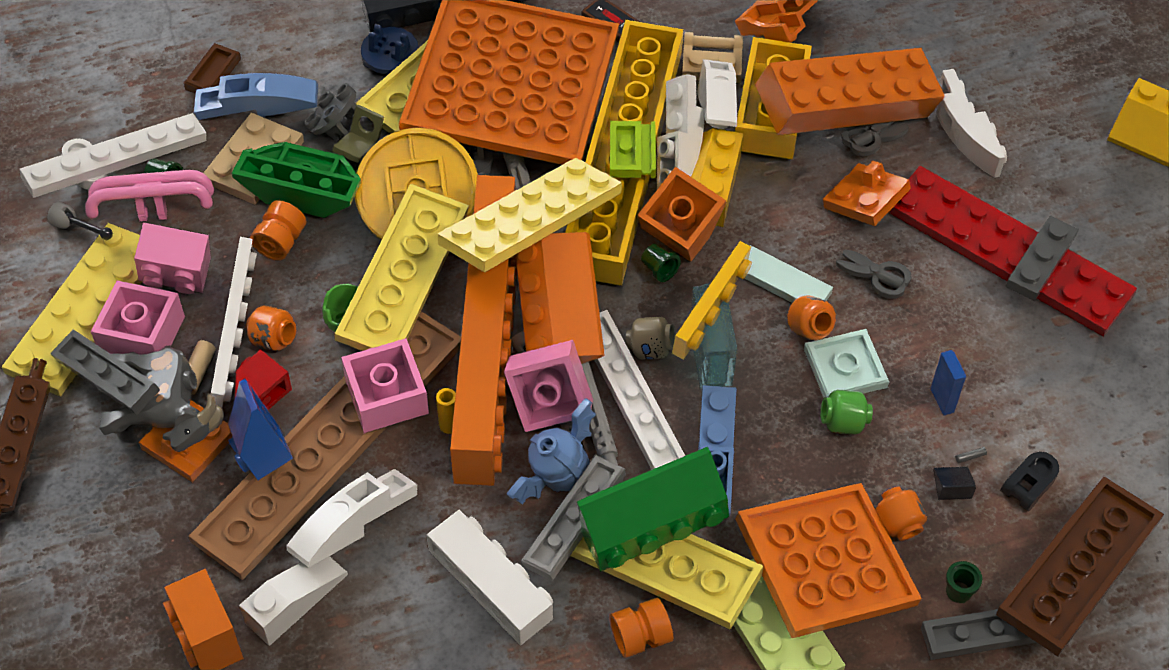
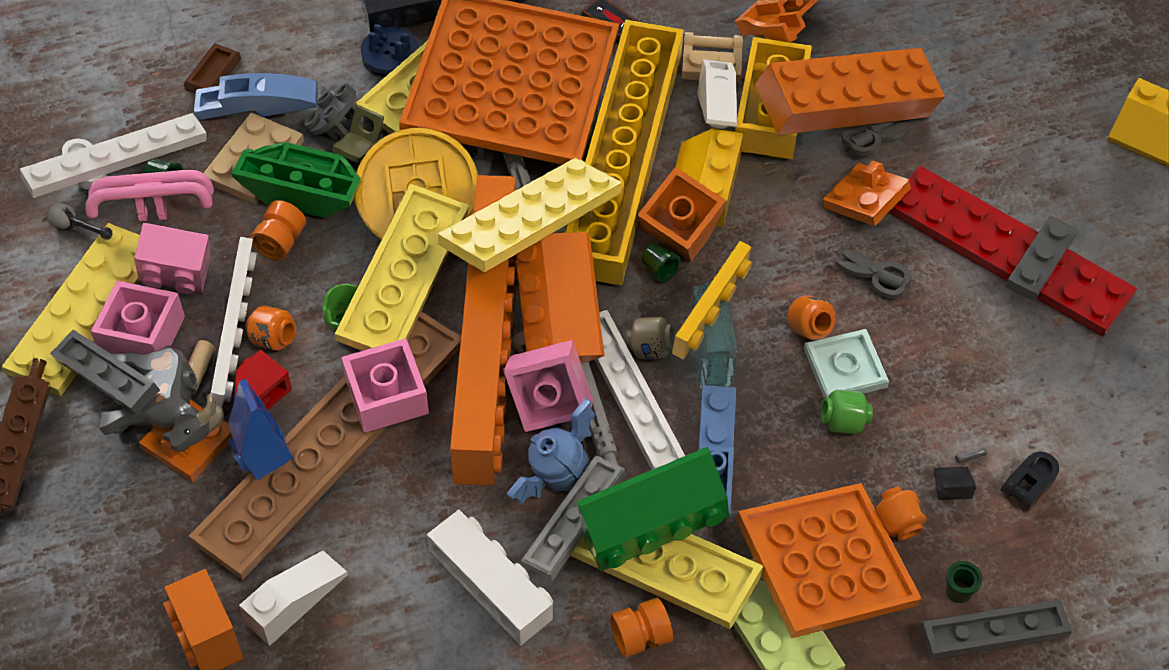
white slope [287,469,417,567] -> none
yellow axle [436,388,456,434] -> none
lime plate [610,121,656,178] -> none
white slope [657,74,705,189] -> none
light aqua tile [744,245,833,303] -> none
blue tile [930,350,966,416] -> none
white slope [936,69,1007,178] -> none
reddish brown plate [996,477,1164,657] -> none

